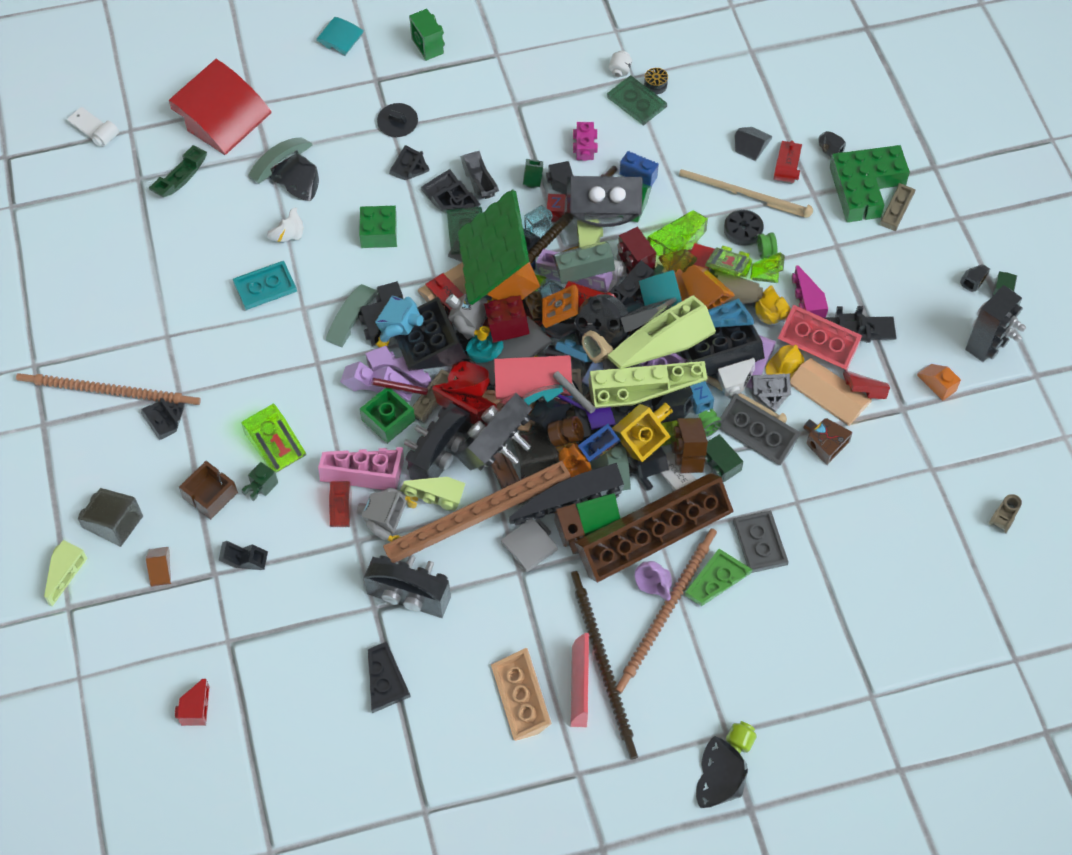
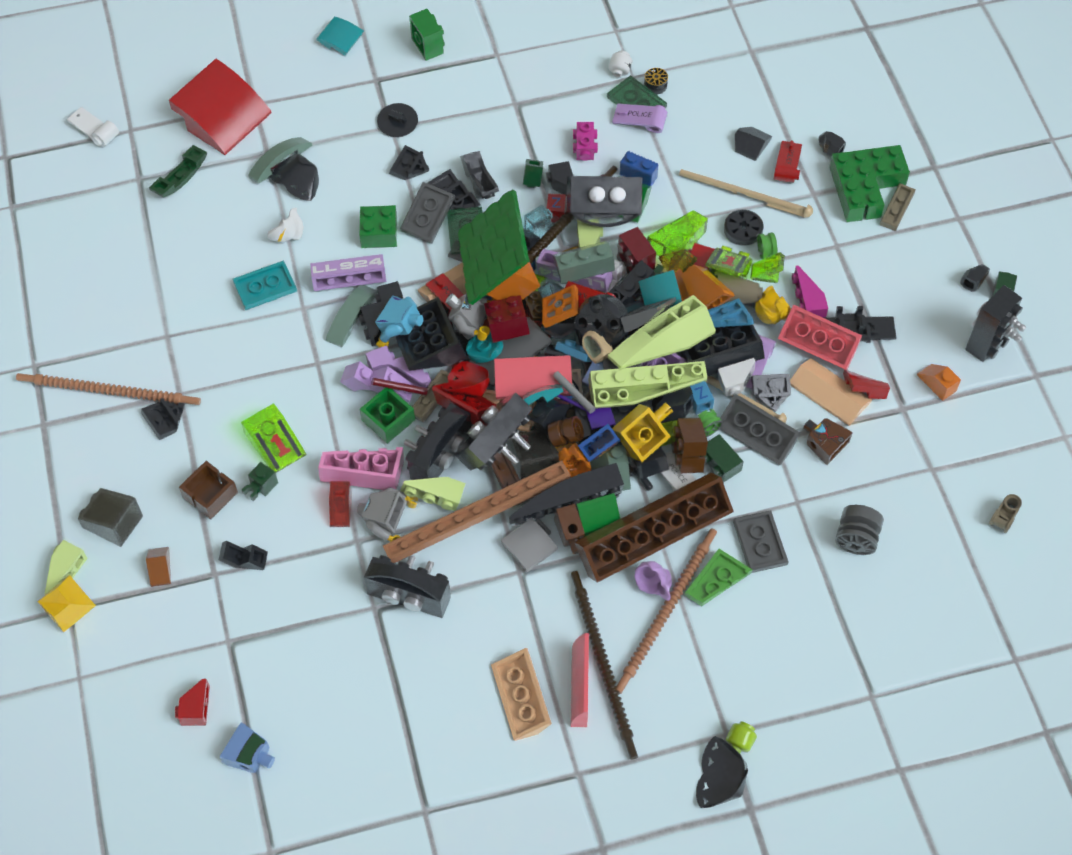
black wing [368,641,411,713] -> none
yellow piece [766,345,805,379] -> none
none -> yellow slope [37,575,96,632]
none -> medium blue torso [219,722,275,773]
none -> lavender brick [310,254,387,291]
none -> dark grey tile [400,182,455,244]
none -> lavender door [612,104,668,133]
none -> dark grey wheel [835,504,884,555]

